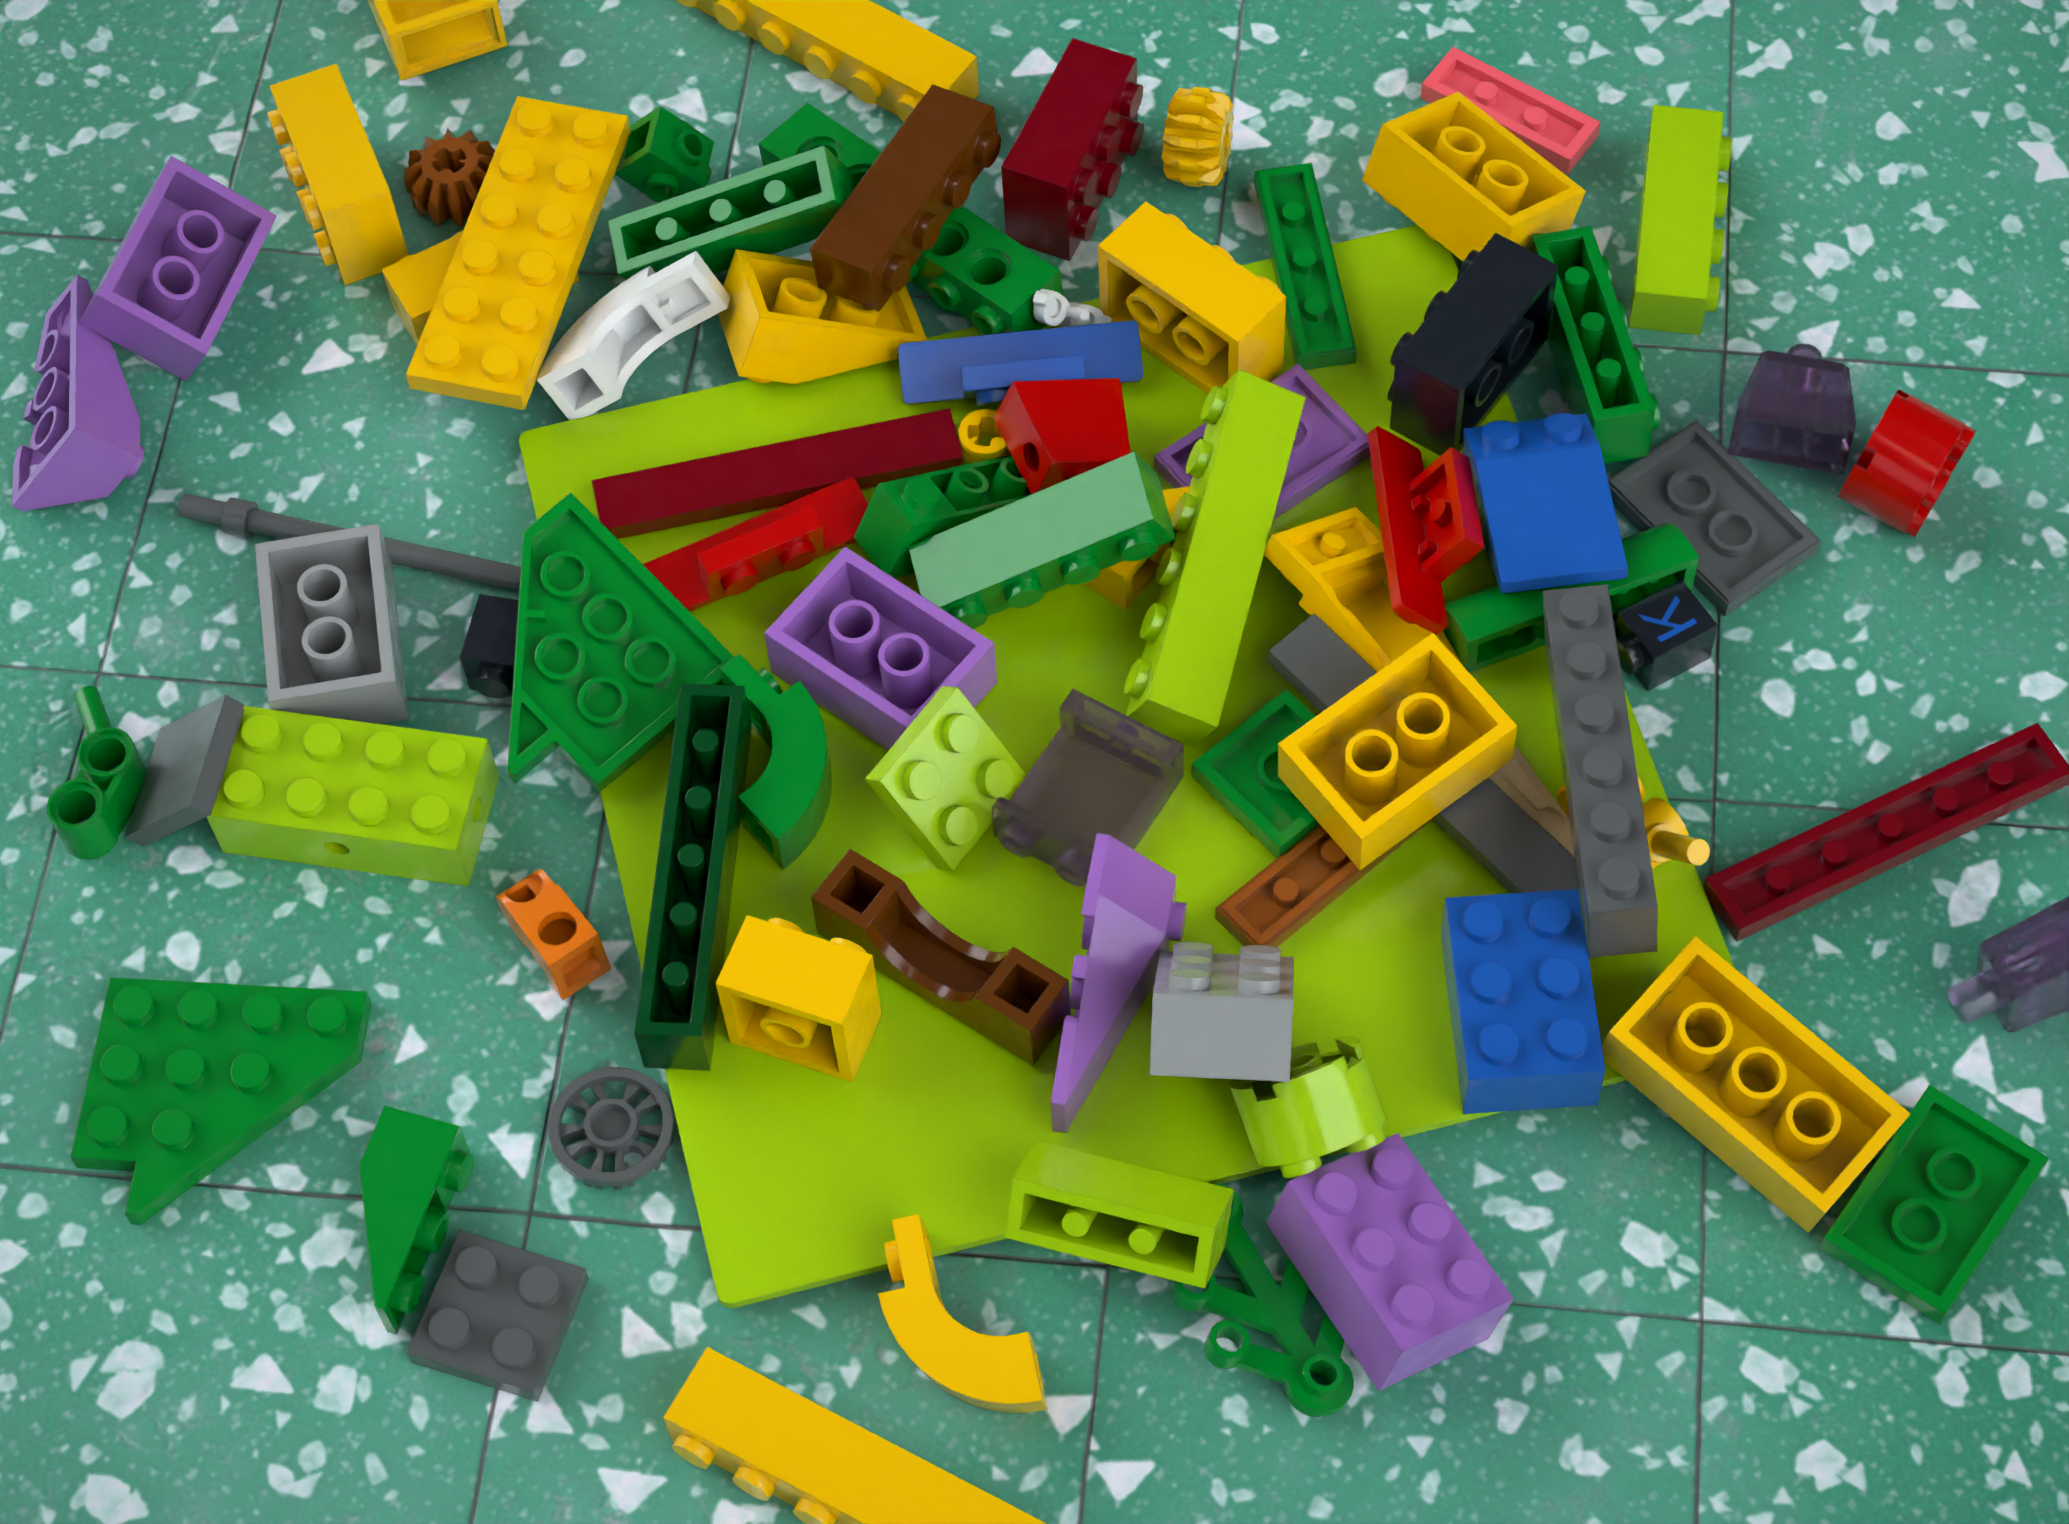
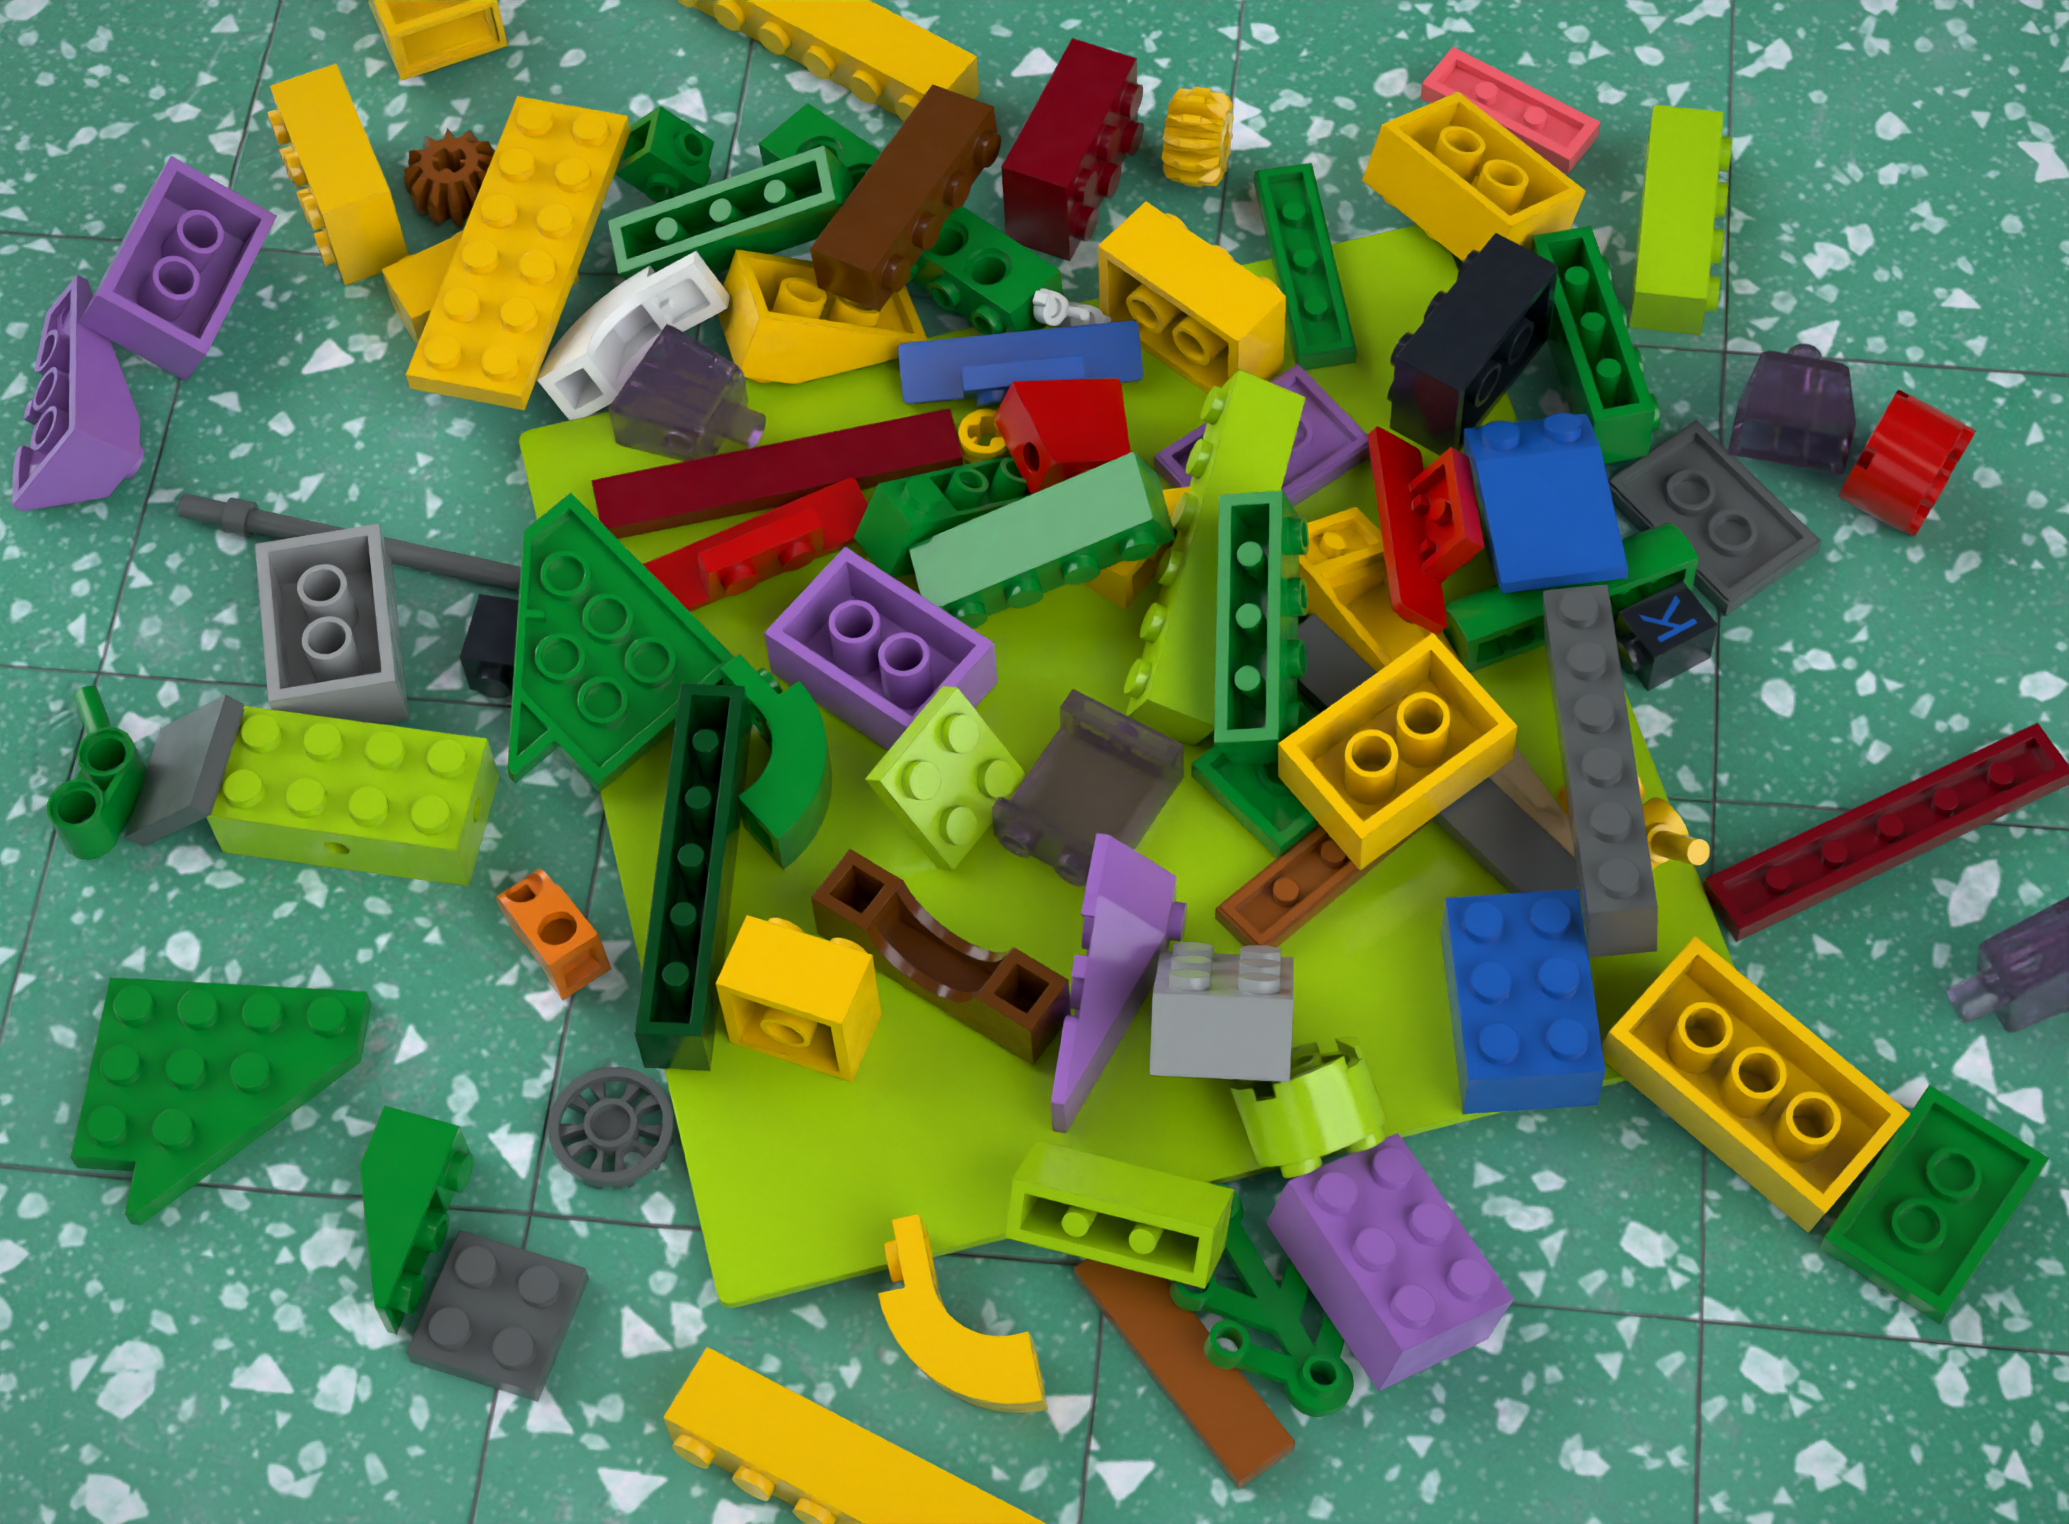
none -> torso [609,324,766,461]
none -> dark orange tile [1074,1259,1295,1490]
none -> green brick [1214,490,1309,765]

